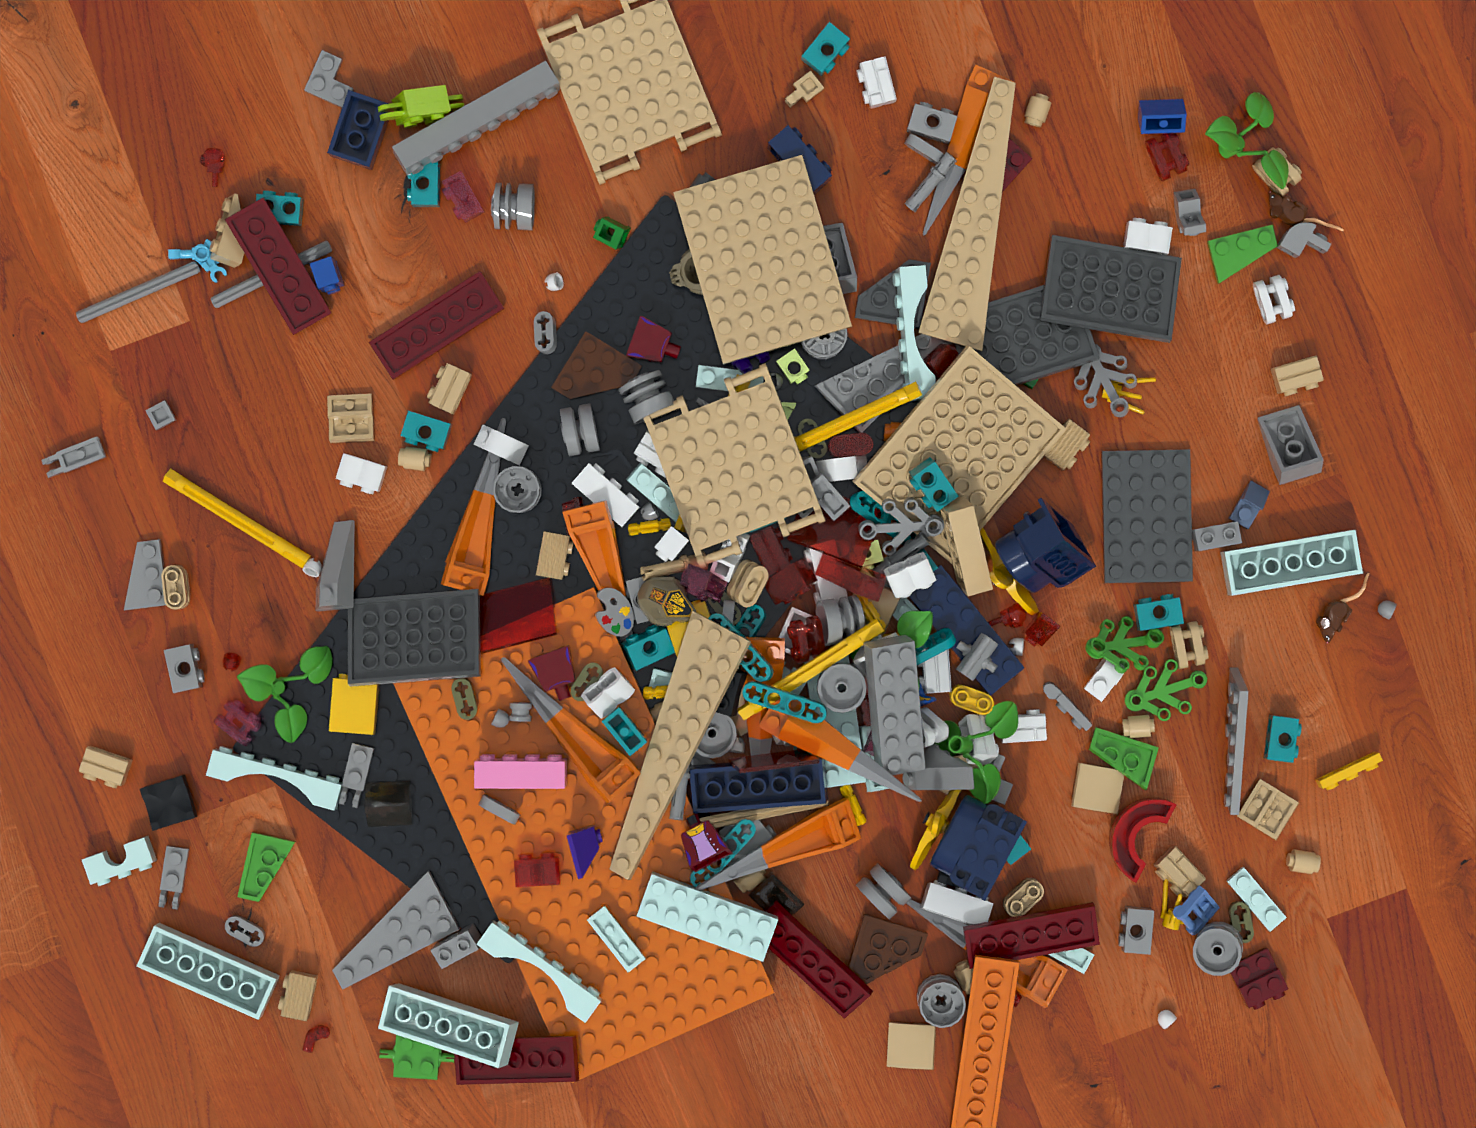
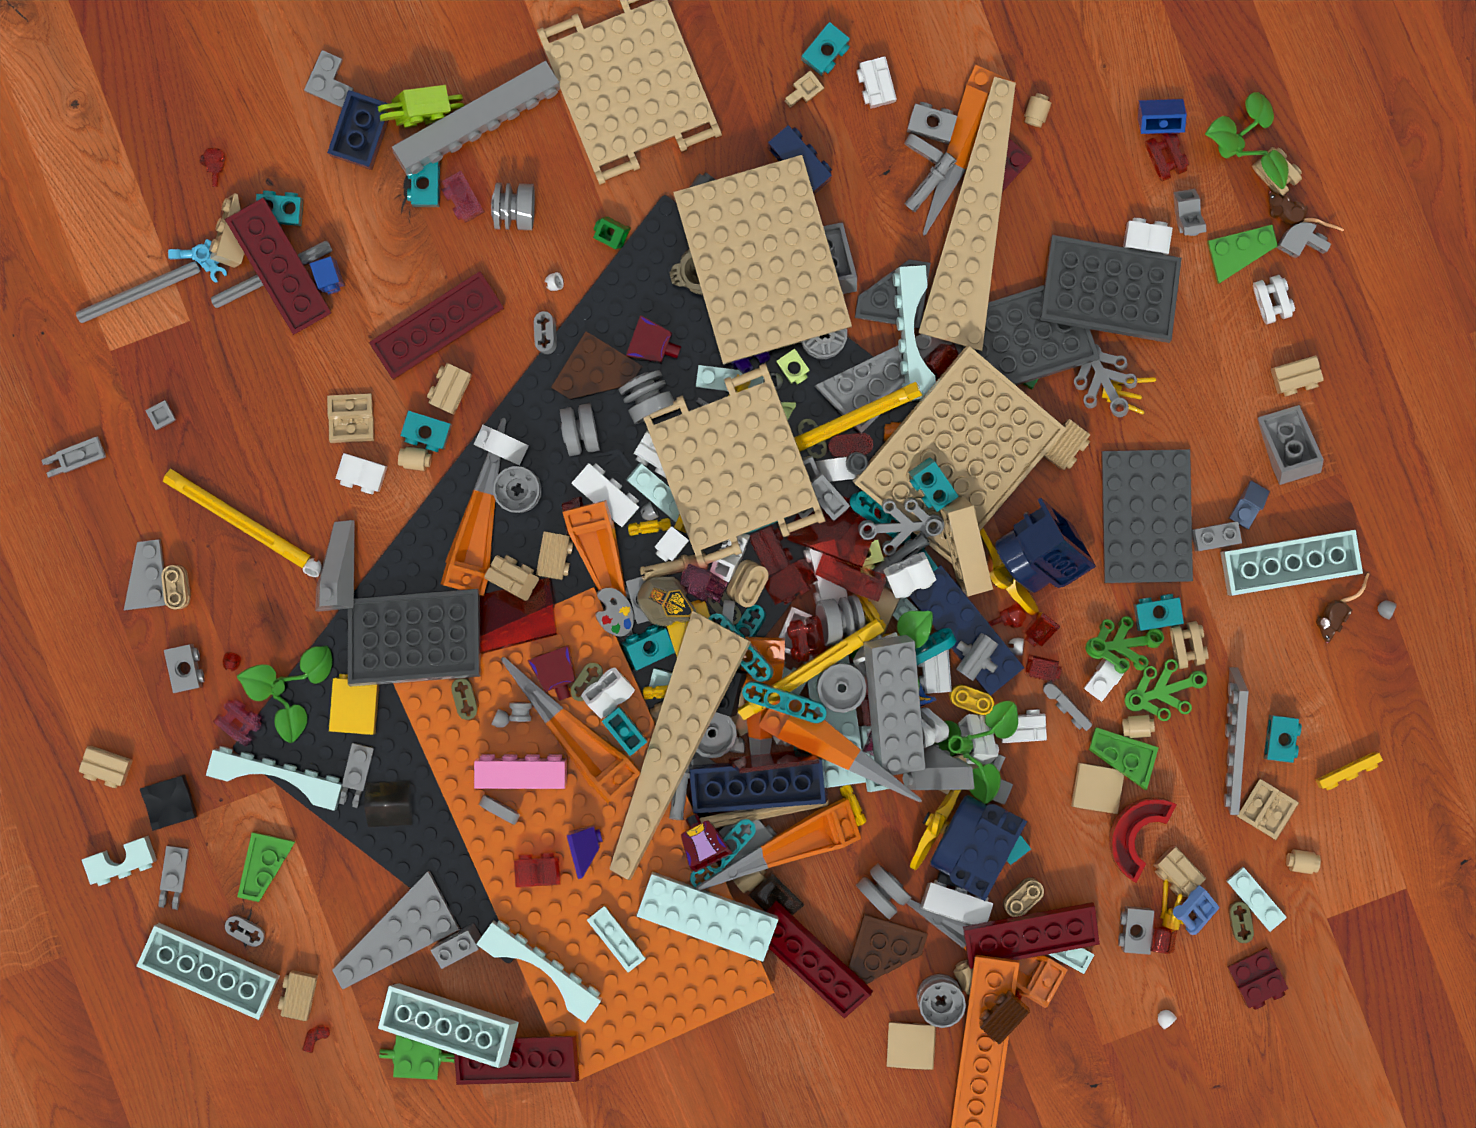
light grey wheel [1193,922,1243,976] -> none
none -> tan brick [484,555,539,601]
none -> dark grey plate [846,452,868,475]
none -> reddish brown brick [979,990,1030,1045]
none -> clear red brick [1025,654,1062,683]
none -> clear red beam [1150,927,1177,954]

